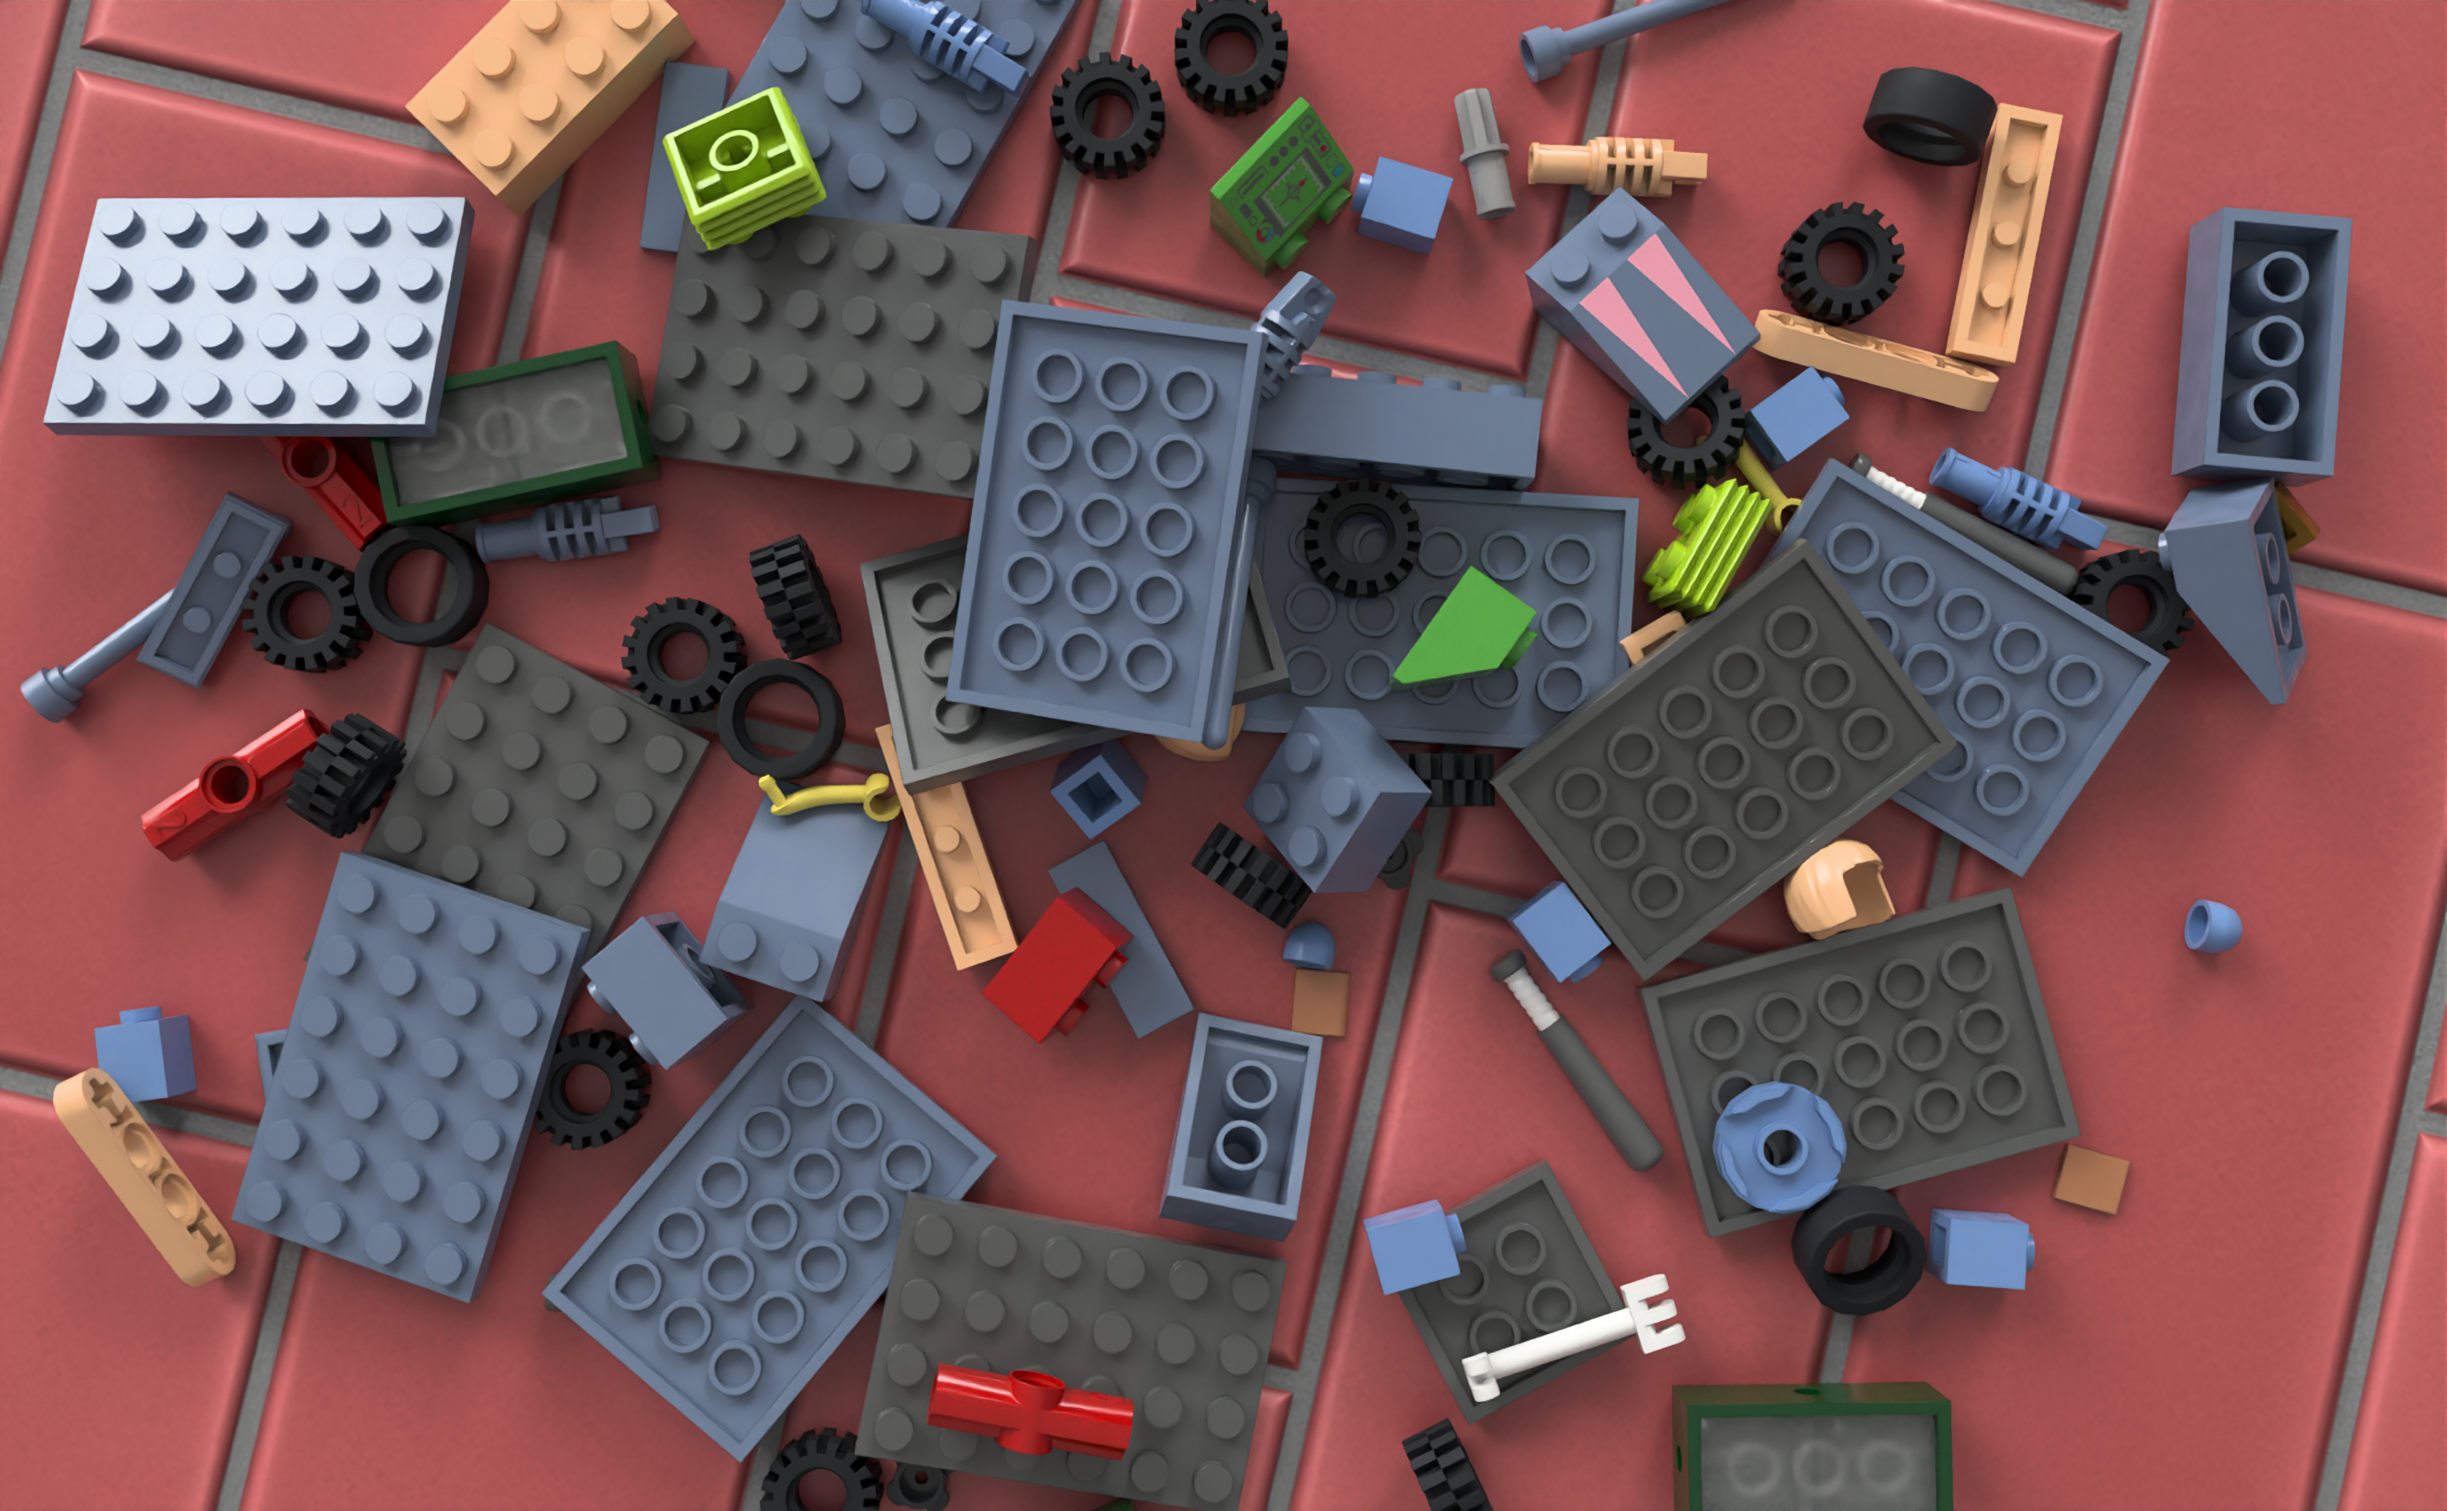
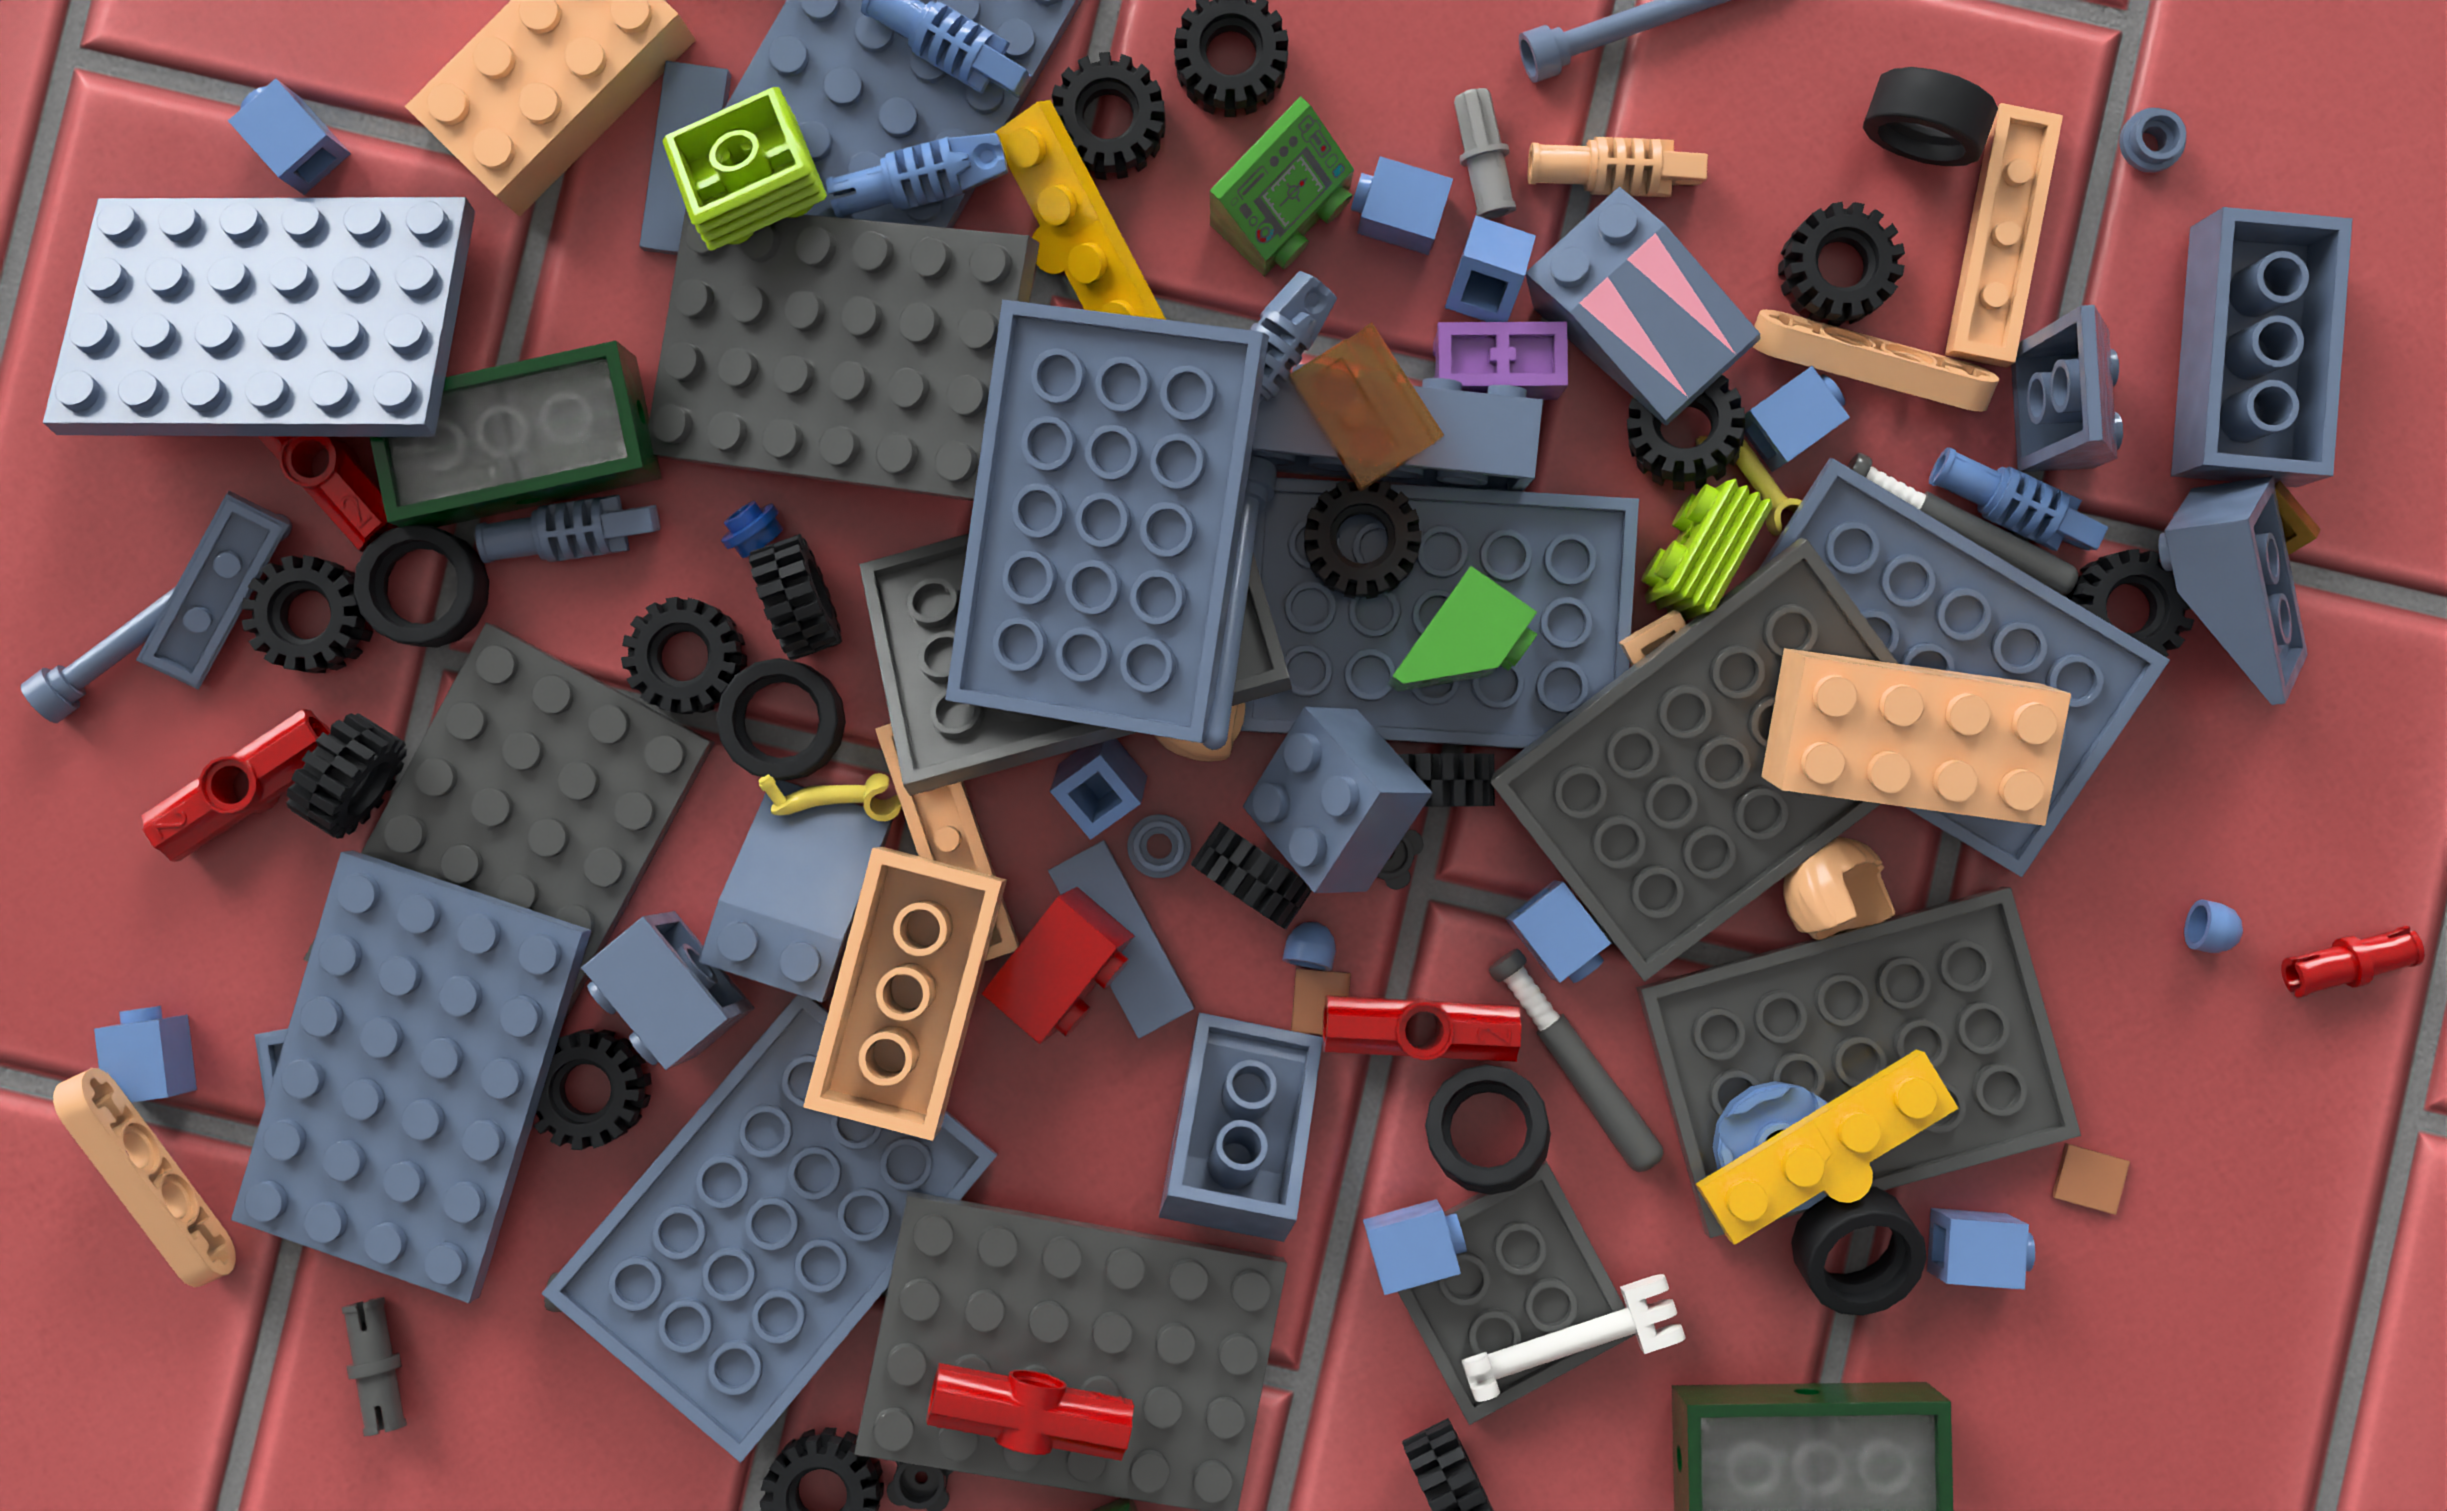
none -> medium blue brick [228,78,351,195]
none -> dark grey pin [341,1297,407,1436]
none -> blue plate [721,501,783,558]
none -> light nougat brick [803,847,1007,1141]
none -> medium blue hinge [826,133,1008,218]
none -> yellow hinge [994,100,1166,320]
none -> sand blue plate [1127,814,1191,878]
none -> clear orange plate [1289,322,1444,492]
none -> red piece [1322,995,1522,1062]
none -> black tyre [1425,1064,1551,1195]
none -> medium lavender hinge [1433,322,1568,400]
none -> medium blue brick [1445,215,1536,322]
none -> yellow hinge [1695,1049,1959,1245]
none -> light nougat brick [1761,648,2071,826]
none -> sand blue slope [2011,305,2123,472]
none -> sand blue plate [2119,108,2186,173]
none -> red pin [2281,926,2425,998]

